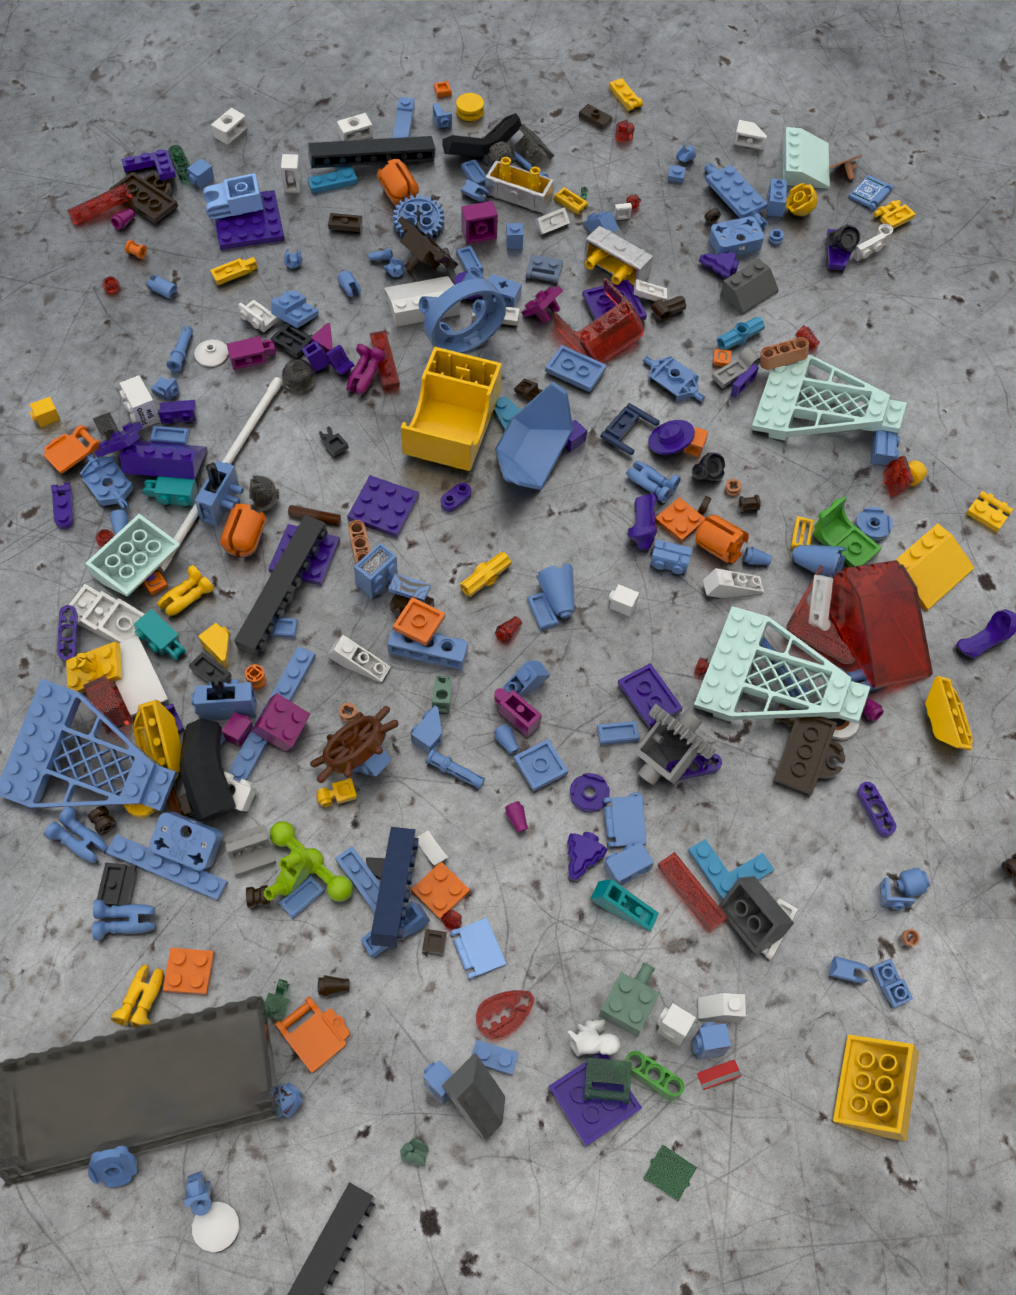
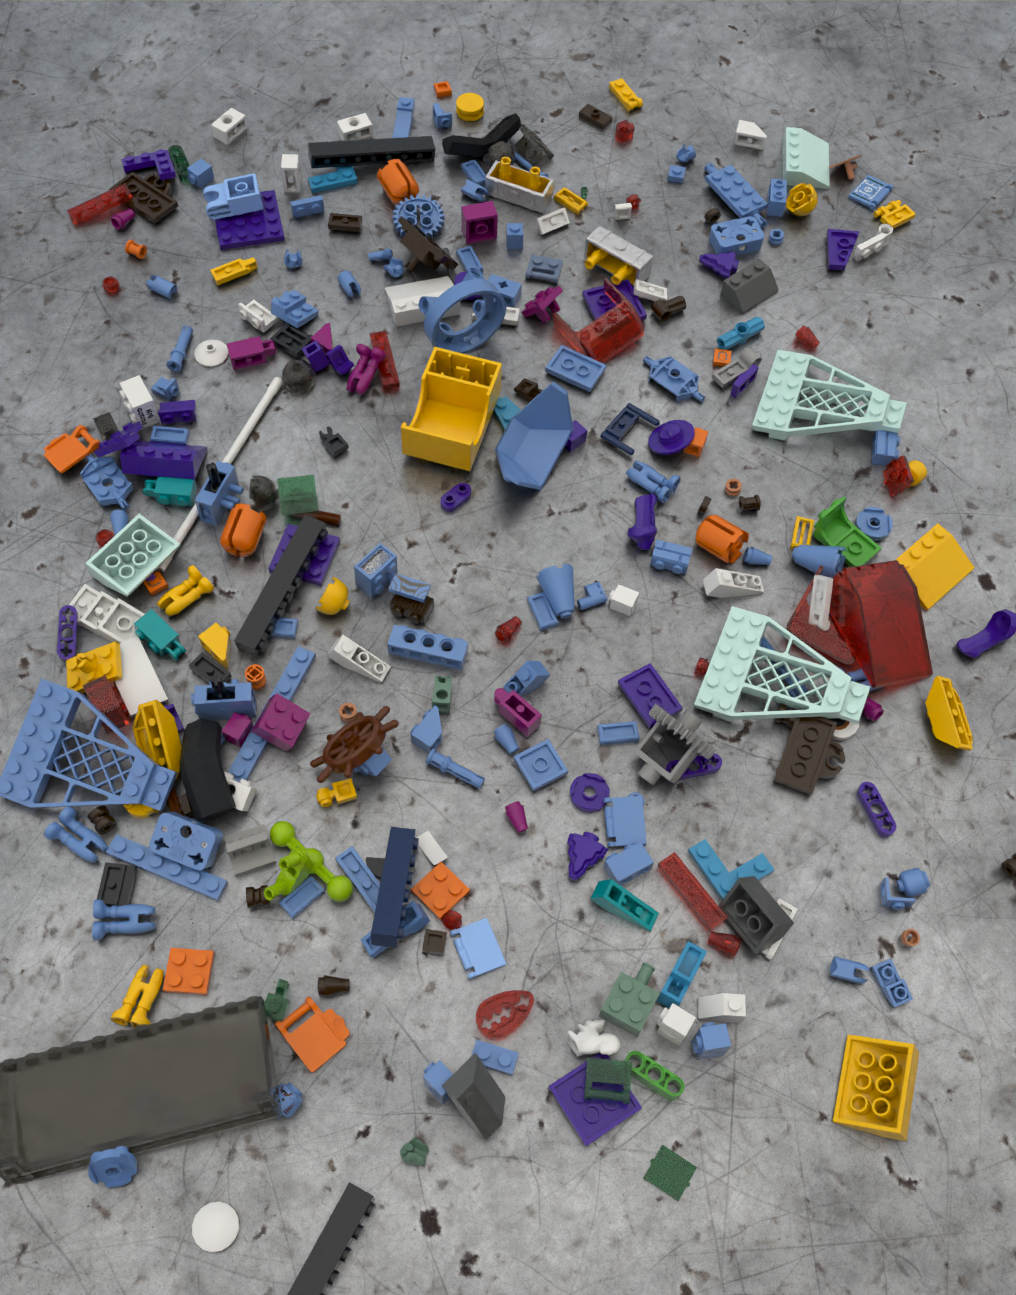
yellow brick [29,396,60,428] -> none
dark purple plate [51,483,74,530] -> none
medium blue hips [184,1171,212,1216] -> none
dark purple plate [347,475,419,538] -> none
nougat beam [348,520,373,573] -> none
orange plate [393,597,446,646] -> none
yellow piece [460,552,512,597] -> none
medium blue slope [583,211,619,233] -> none
orange plate [655,497,705,543] -> none
black hair [692,452,725,481] -> none
red sticker [697,1060,741,1090] -> none
nougat beam [760,337,809,370] -> none
black hair [827,224,860,252] -> none
yellow plate [966,491,1014,532] -> none
none -> clear green bracket [277,475,319,516]
none -> medium blue plate [290,195,324,218]
none -> yellow cylinder [315,576,350,615]
none -> medium blue piece [577,580,607,610]
none -> dark azure slope [657,941,707,1008]
none -> clear red cone [708,931,741,955]

